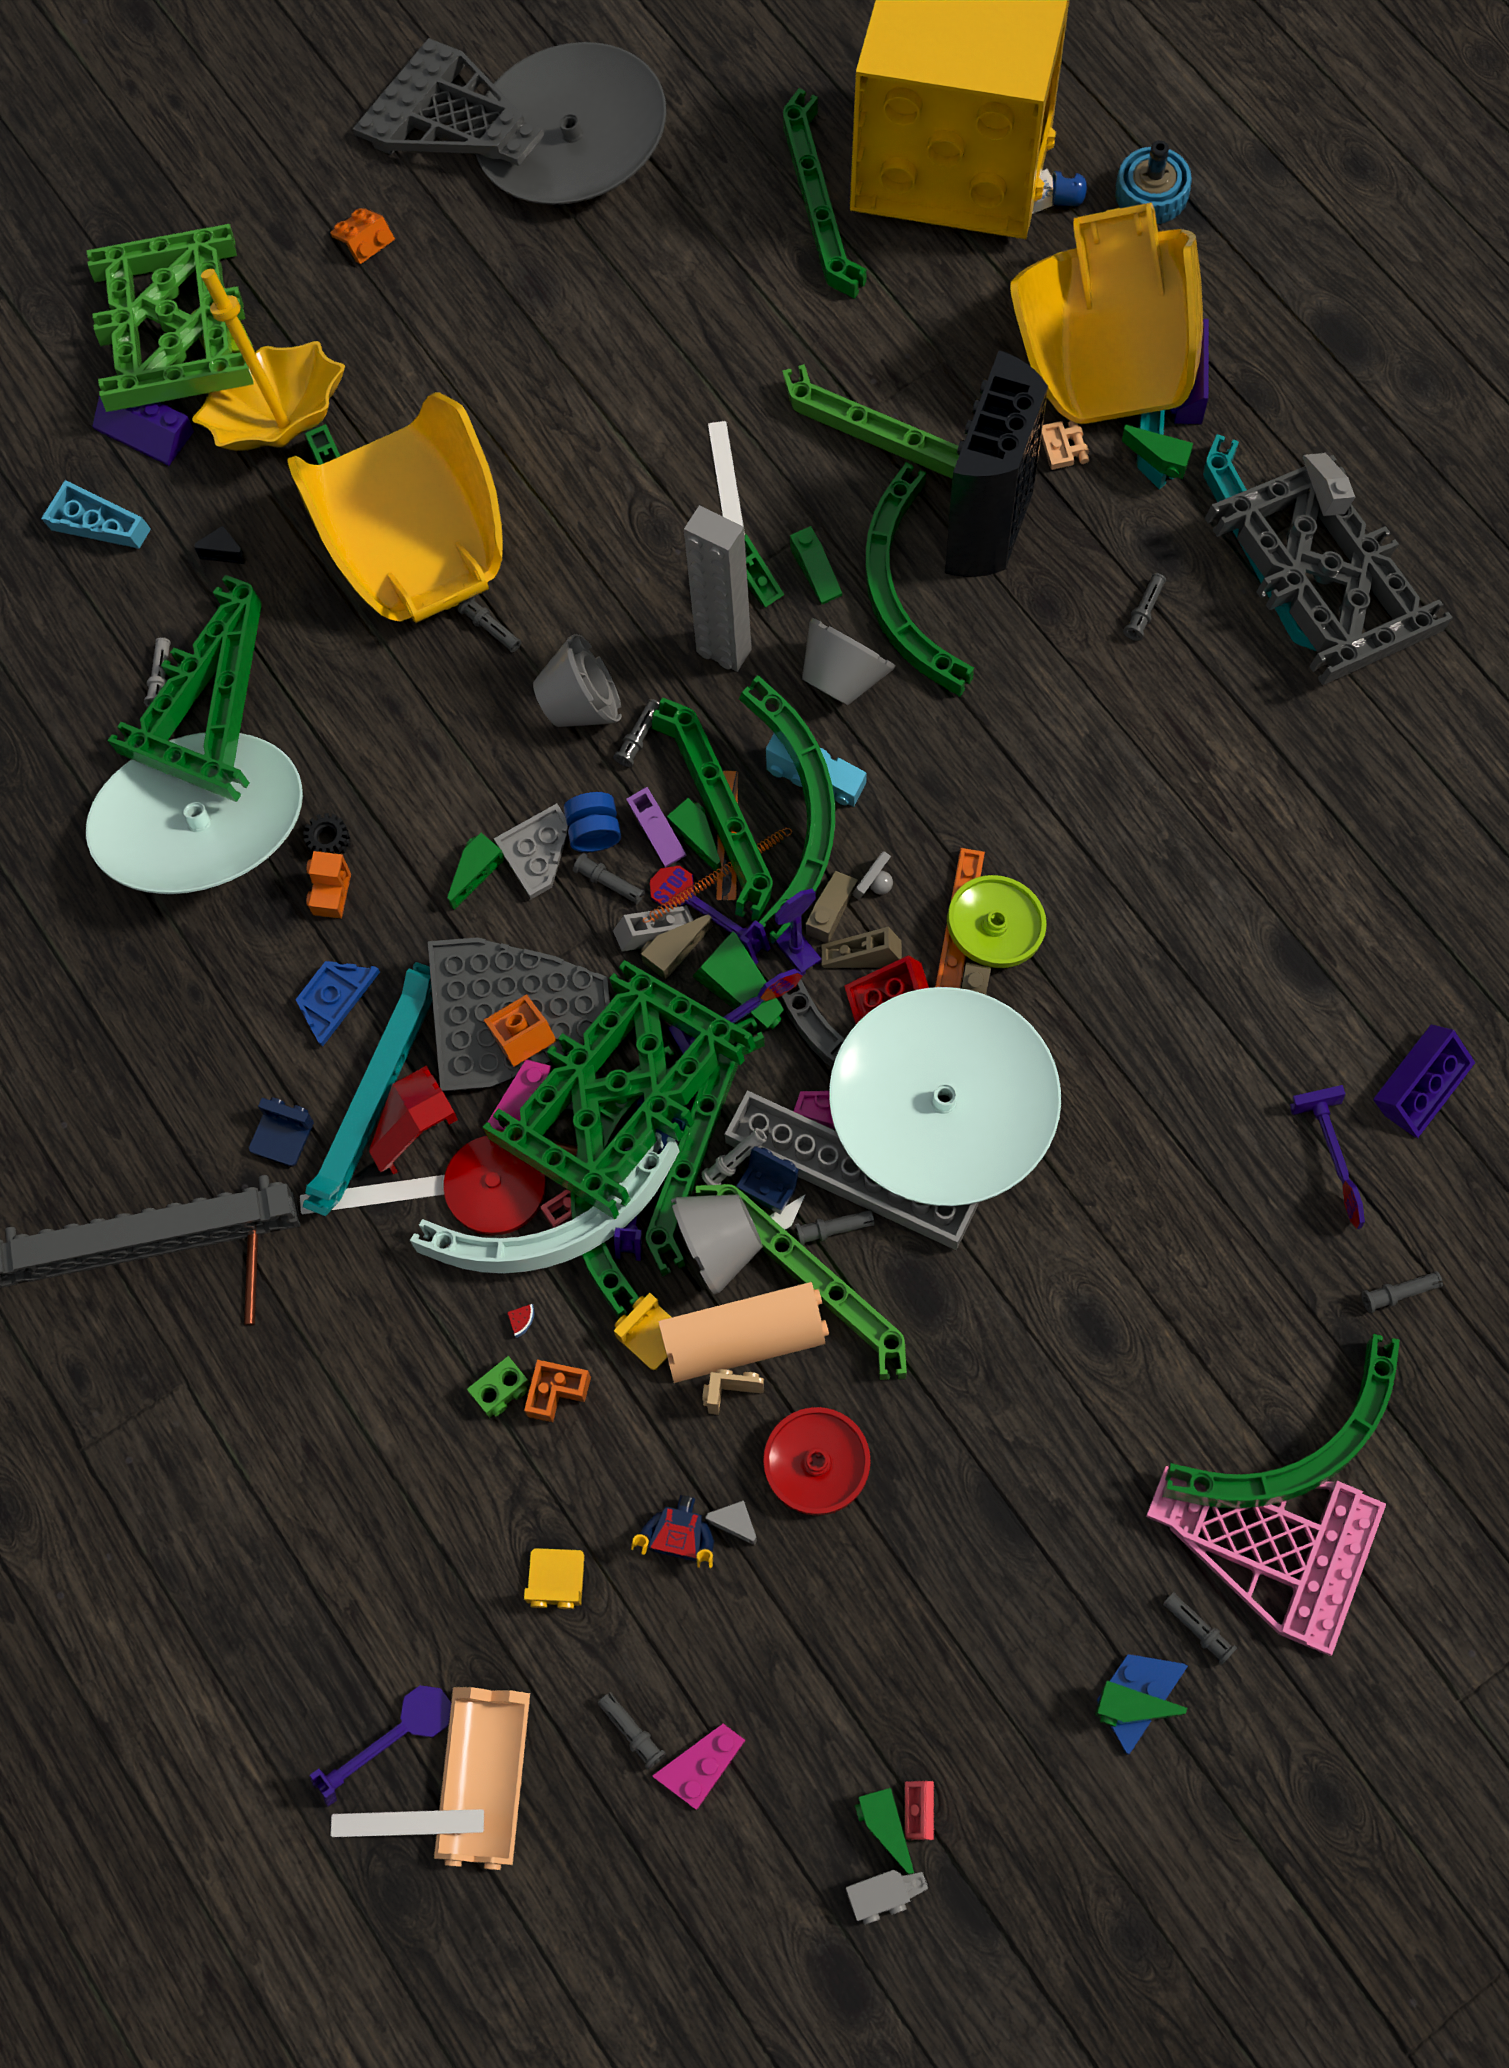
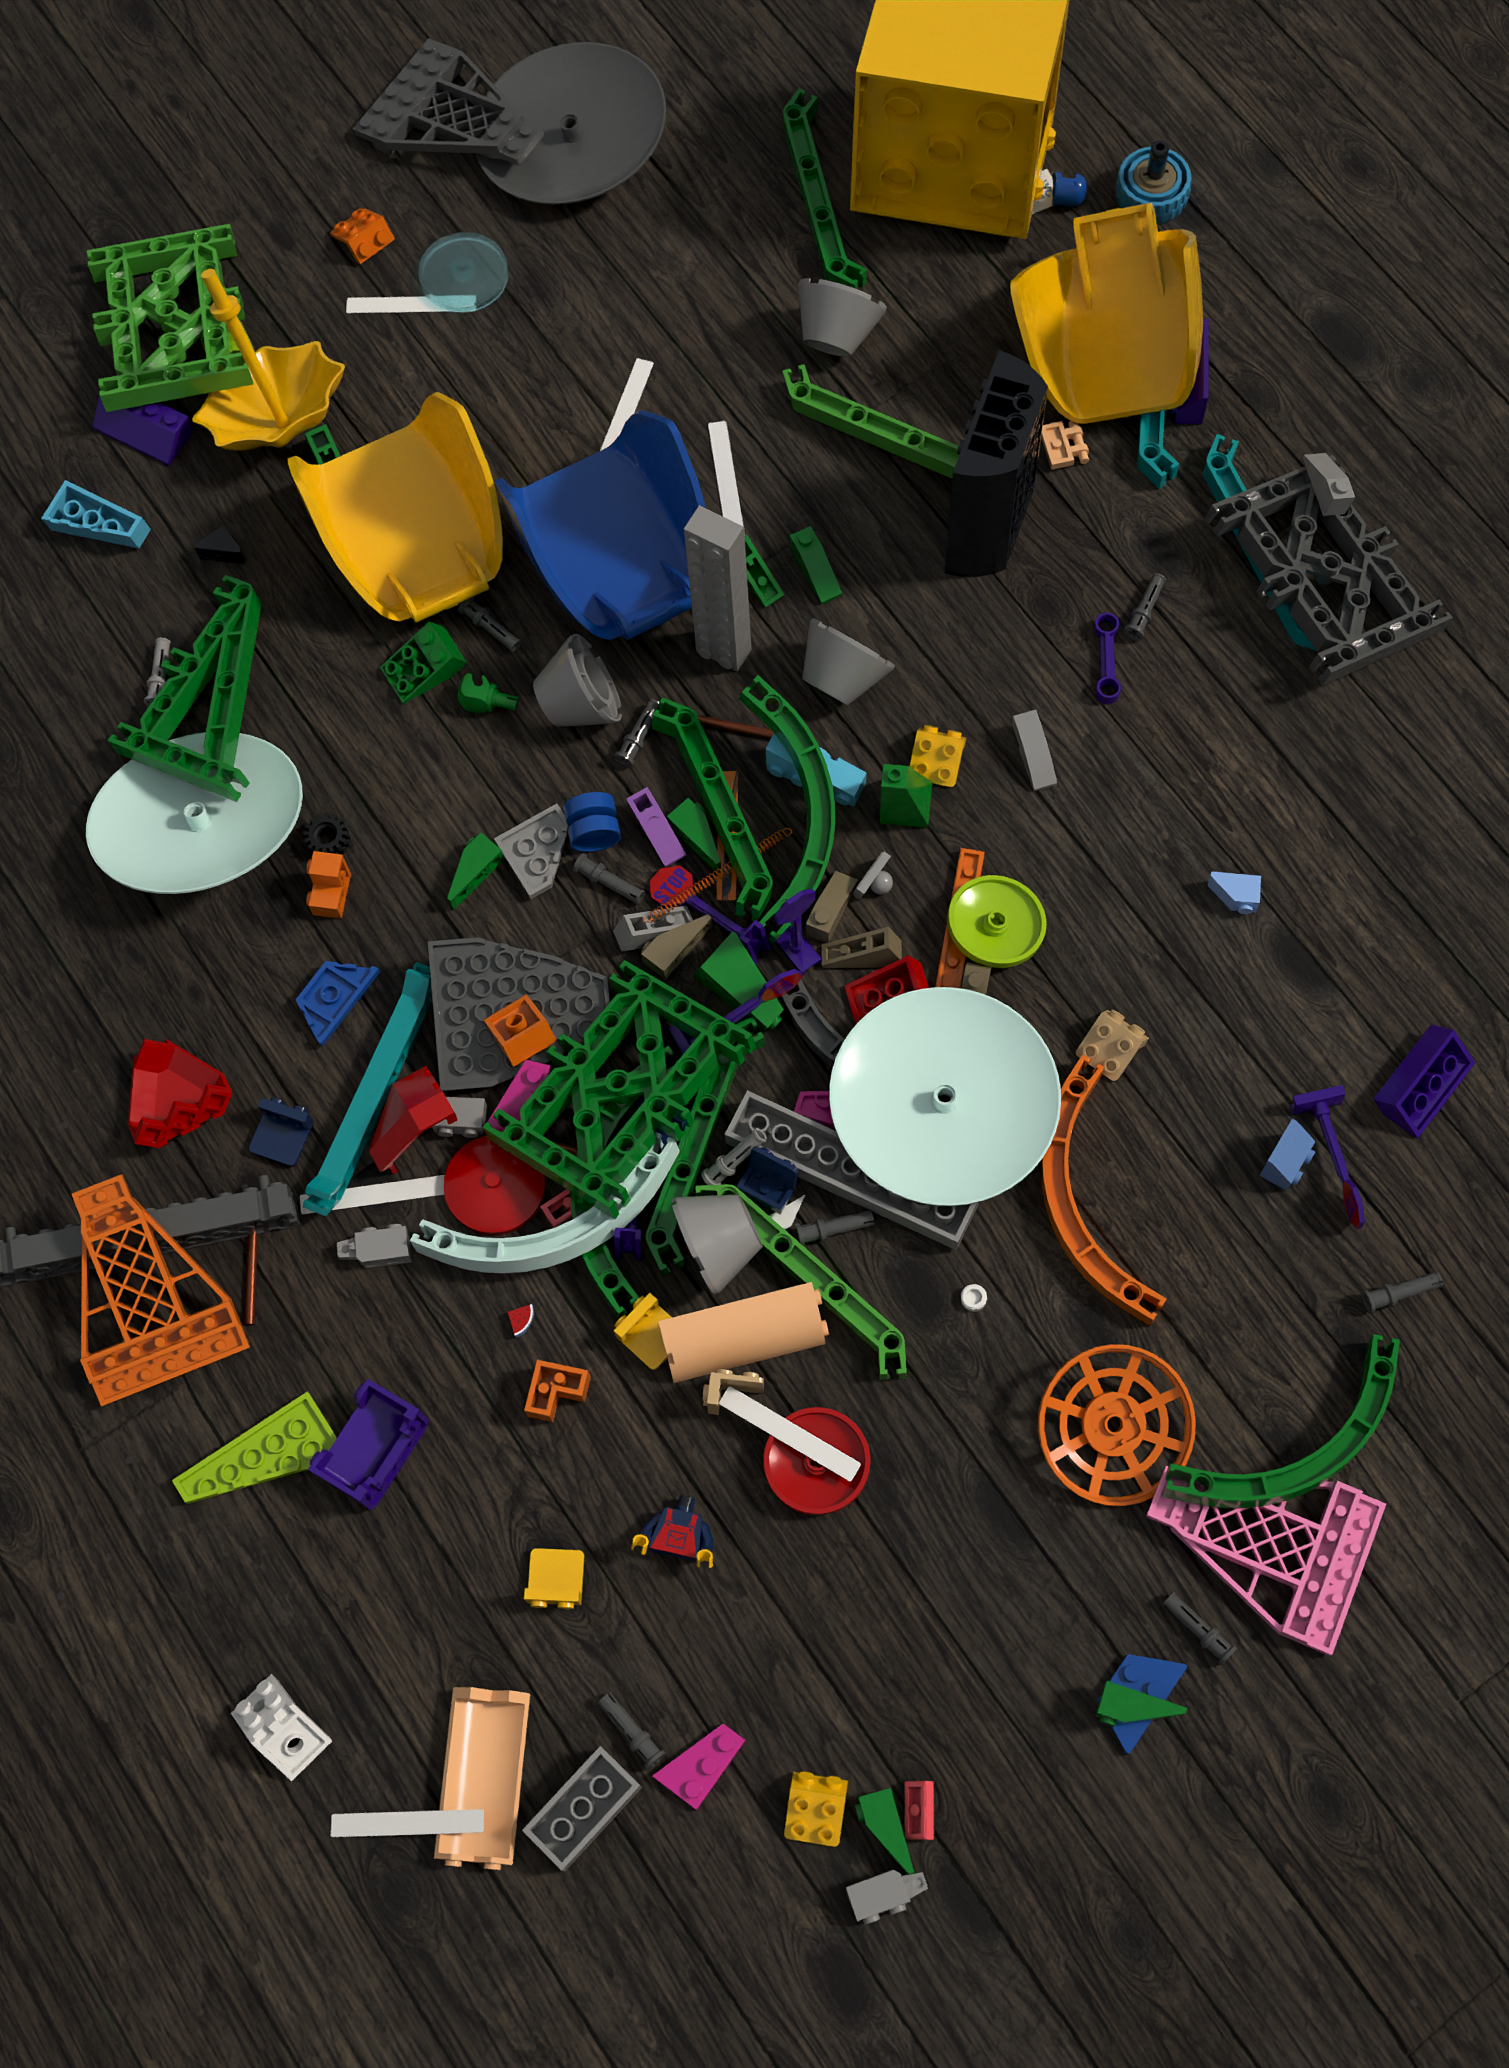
dark purple piece [310,1685,451,1807] -> none
bright green brick [467,1356,530,1418] -> none
light grey slope [706,1501,757,1545] -> none
green piece [866,462,974,697] -> none
green slope [1122,425,1193,479] -> none
none -> orange wing [71,1174,250,1406]
none -> red panel [127,1039,233,1148]
none -> lime wing [172,1391,337,1504]
none -> white bracket [231,1674,332,1781]
none -> dark purple windscreen [308,1379,429,1510]
none -> light grey hinge [337,1224,412,1268]
none -> white sticker [346,296,476,313]
none -> green slope [380,621,467,704]
none -> clear light blue dish [418,232,508,313]
none -> light grey hinge [430,1097,487,1138]
none -> green piece [457,673,519,713]
none -> blue windscreen [495,410,706,640]
none -> light grey brick [522,1746,642,1872]
none -> white sticker [600,358,654,451]
none -> copper bar [698,715,774,739]
none -> white sticker [719,1386,861,1481]
none -> yellow bracket [784,1772,848,1847]
none -> light grey cone [798,278,887,357]
none -> green slope [880,764,932,828]
none -> yellow bracket [910,725,966,787]
none -> white tile [961,1284,987,1312]
none -> light grey slope [1012,710,1057,791]
none -> orange dish [1038,1344,1196,1506]
none -> orange piece [1040,1054,1166,1326]
none -> tan bracket [1076,1010,1149,1081]
none -> dark purple piece [1094,612,1121,704]
none -> light blue slope [1208,871,1261,914]
none -> medium blue slope [1260,1119,1315,1191]

